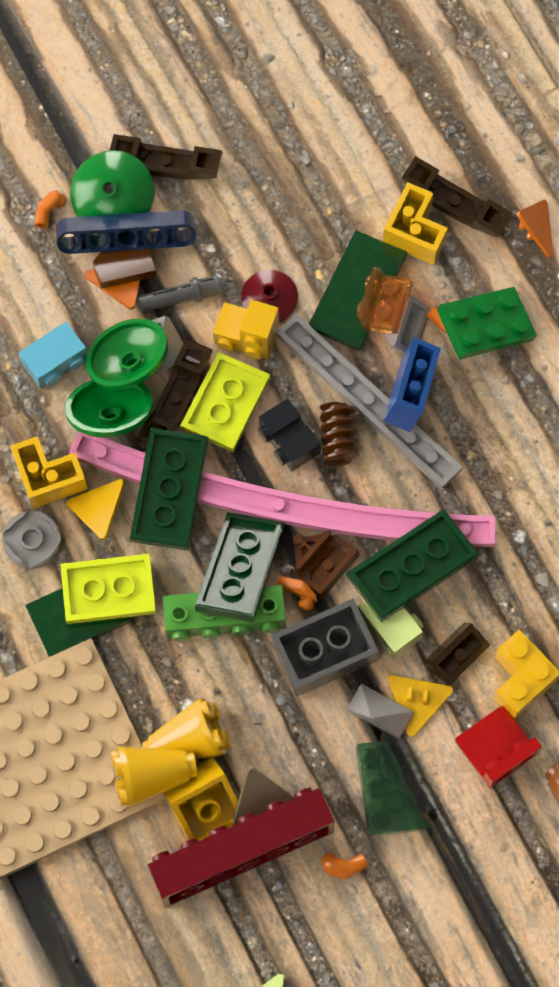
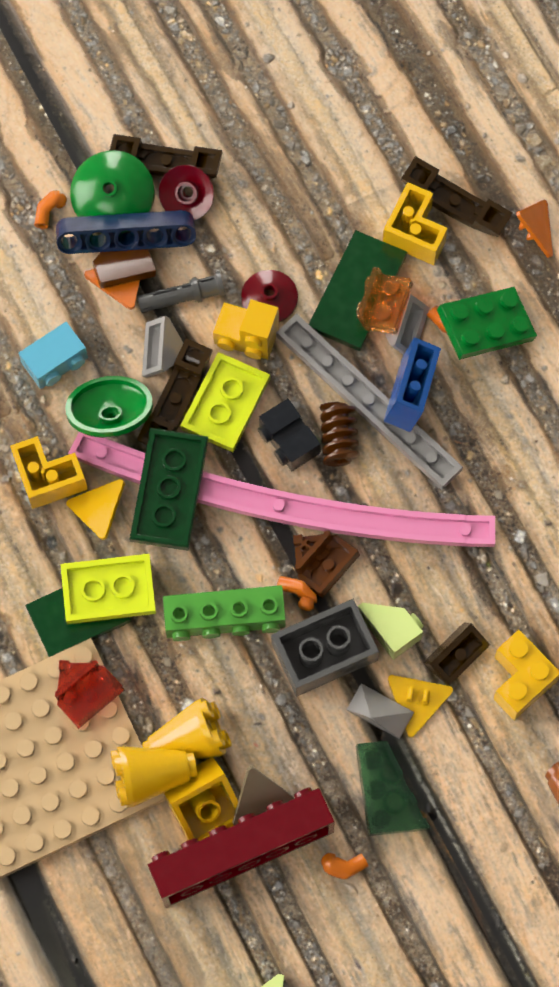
light grey tile [2,511,62,569] -> none
green dish [85,319,168,390] -> none
tile [195,512,285,622] -> none
dark green tile [346,509,479,623] -> none
red bracket [455,706,542,789] -> none
none -> clear red slope [55,660,124,729]
none -> dark red dish [159,165,214,220]

